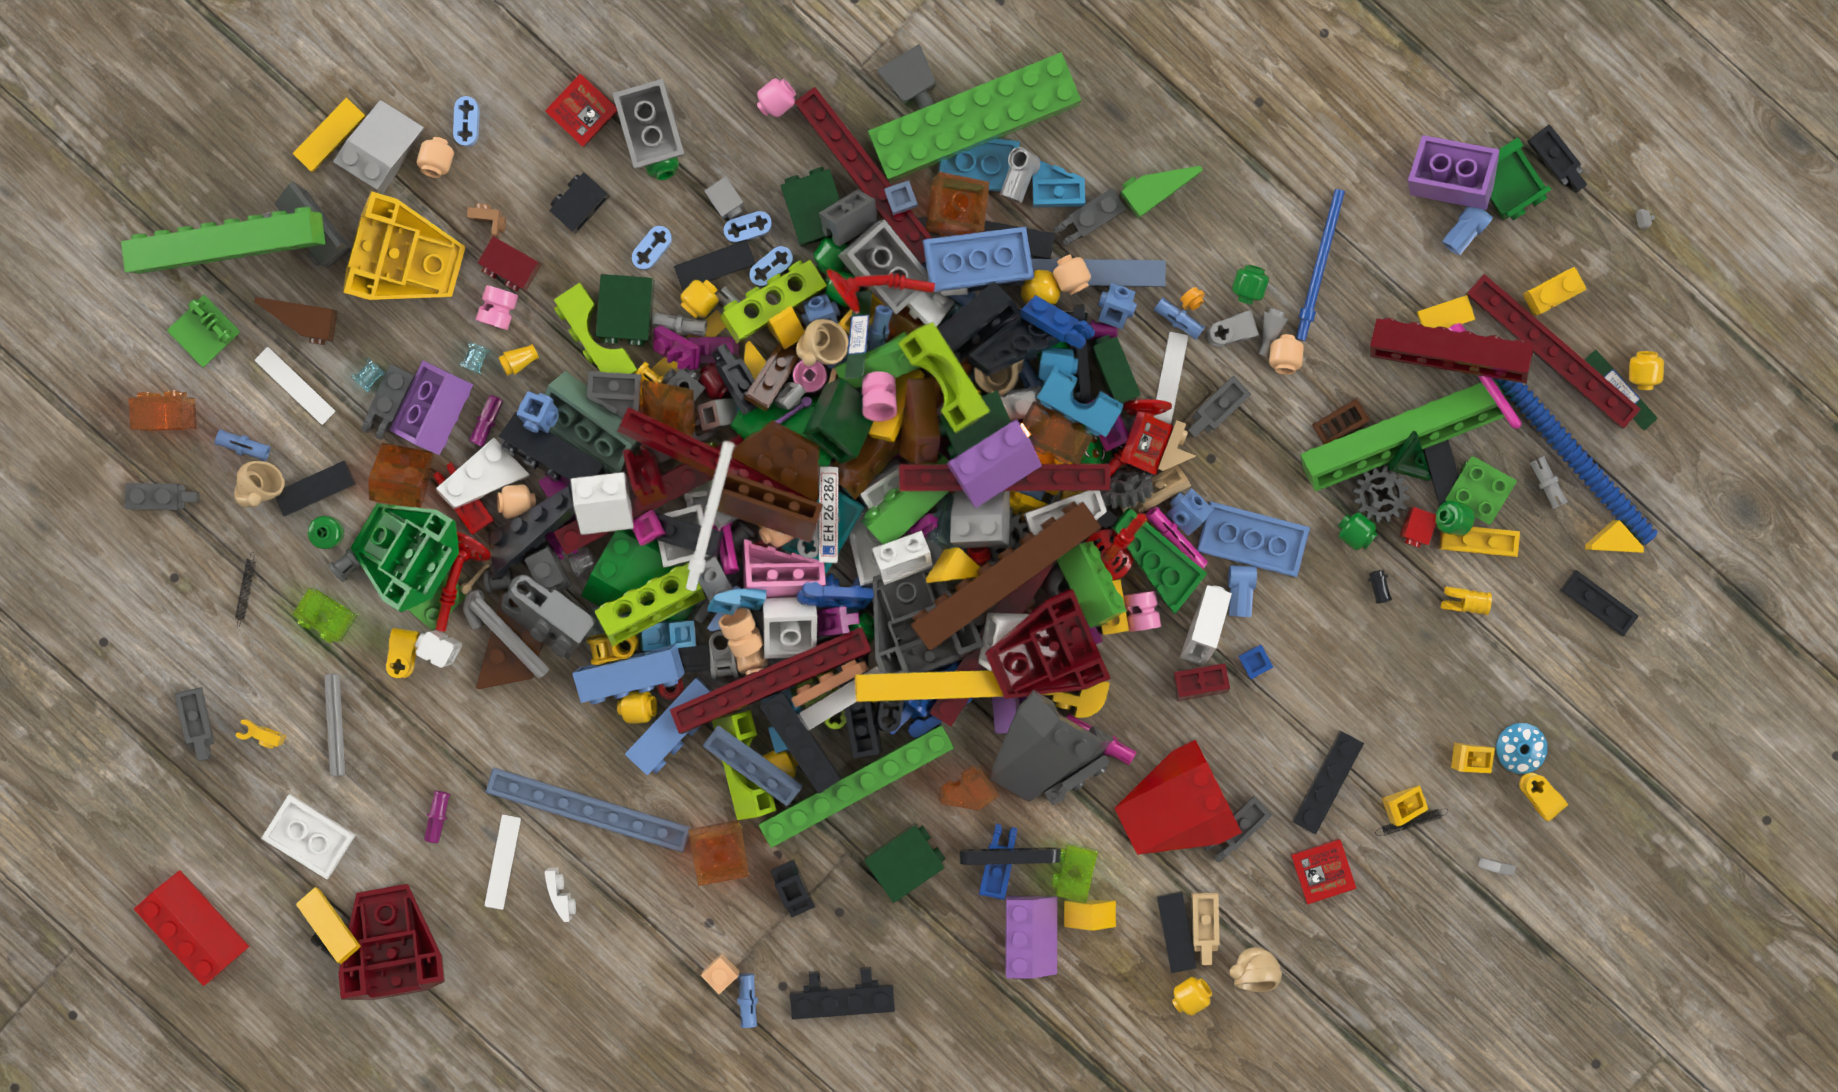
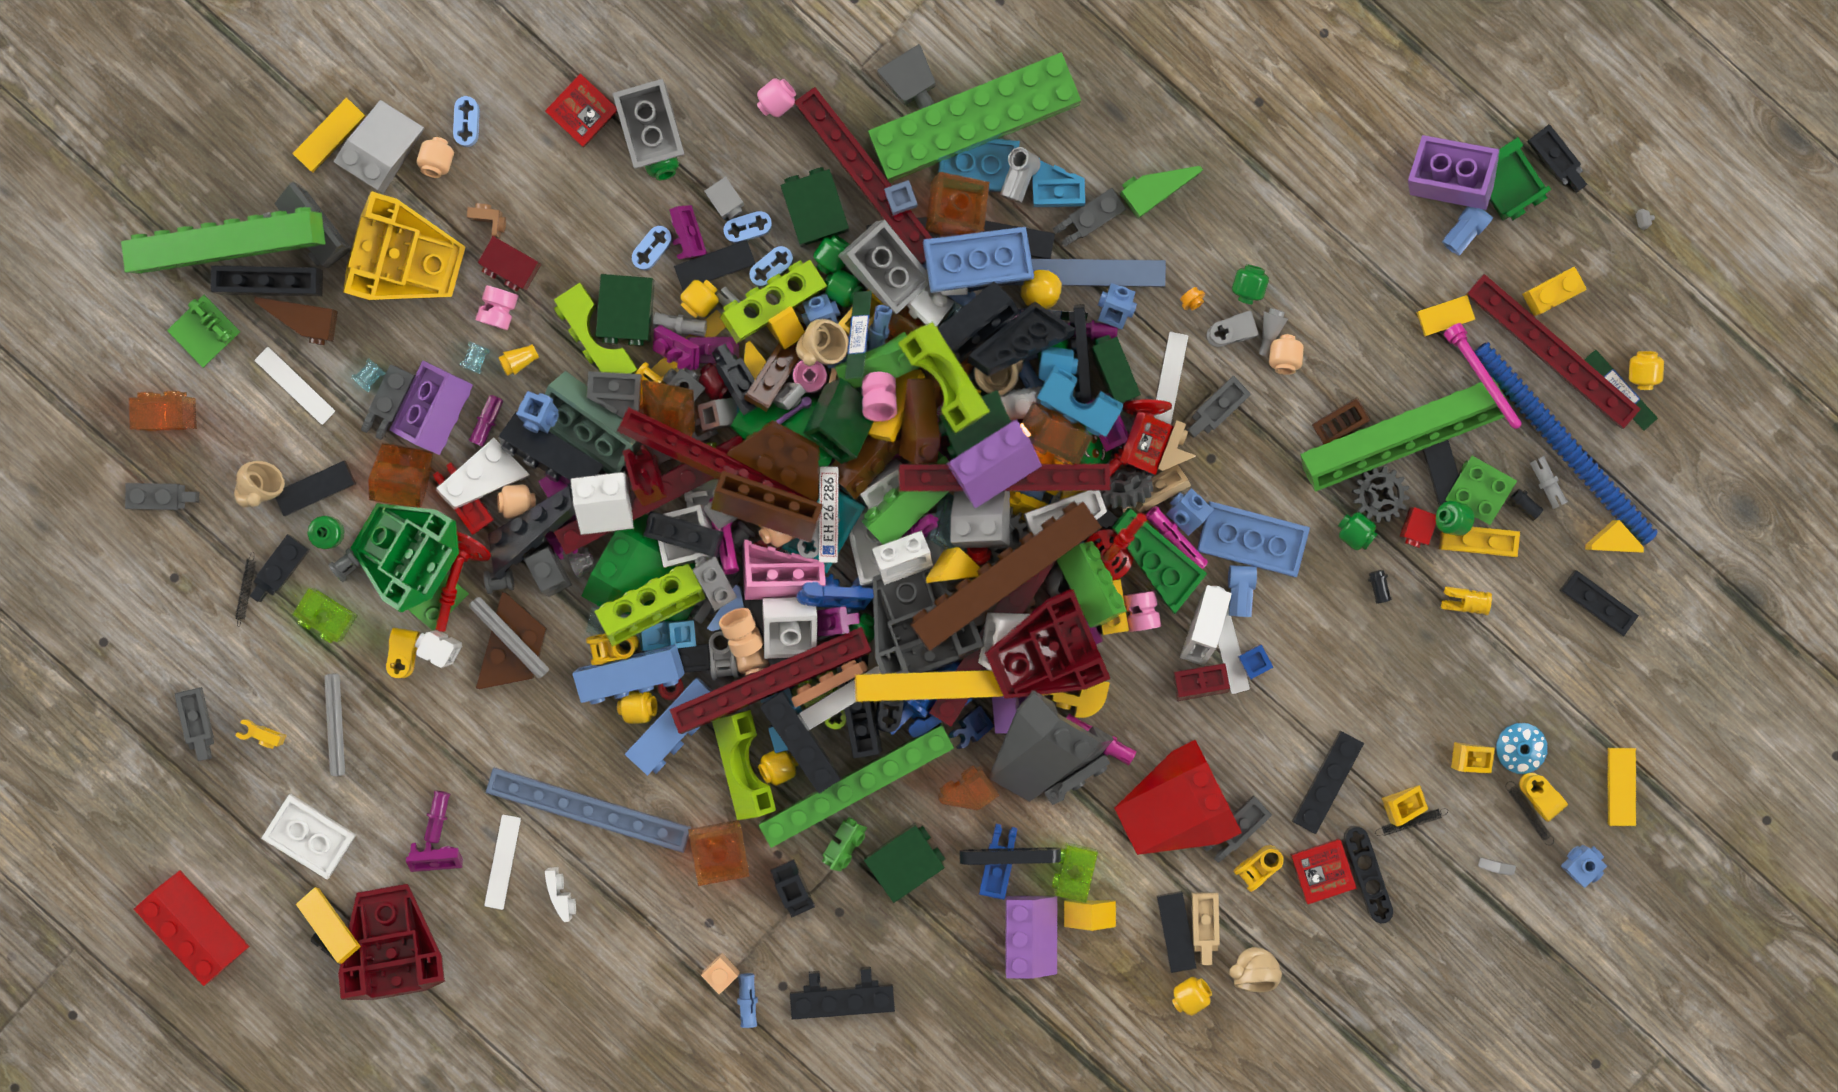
medium blue pin [215,429,271,461] -> none
tan hinge [460,558,492,594] -> none
light grey arm [463,589,484,629] -> none
dark grey brick [501,575,597,660] -> none
black brick [549,172,610,235] -> none
dark pink tile [632,510,665,546] -> none
white bar [686,441,734,591] -> none
sand blue tile [703,725,803,806] -> none
dark azure slope [708,589,767,616] -> none
dark grey hinge [819,189,878,246] -> none
red dish [827,269,935,314] -> none
blue hinge [1020,295,1095,348] -> none
light nougat head [1053,254,1091,295] -> none
medium blue pin [1153,297,1205,340] -> none
blue bar [1296,189,1345,341] -> none
dark red brick [1370,318,1534,384] -> none
dark green tile [1387,430,1431,481] -> none
none -> black brick [211,266,323,297]
none -> black hinge [250,534,310,602]
none -> magenta plate [406,842,463,872]
none -> magenta plate [669,205,707,259]
none -> bright green hinge [822,817,868,872]
none -> dark blue plate [948,706,994,749]
none -> white sticker [1218,607,1250,694]
none -> yellow piece [1233,845,1284,892]
none -> black beam [1344,826,1393,924]
none -> black piece [1506,781,1554,845]
none -> black pin [1509,489,1543,521]
none -> medium blue brick [1561,845,1607,888]
none -> yellow tile [1608,748,1636,826]

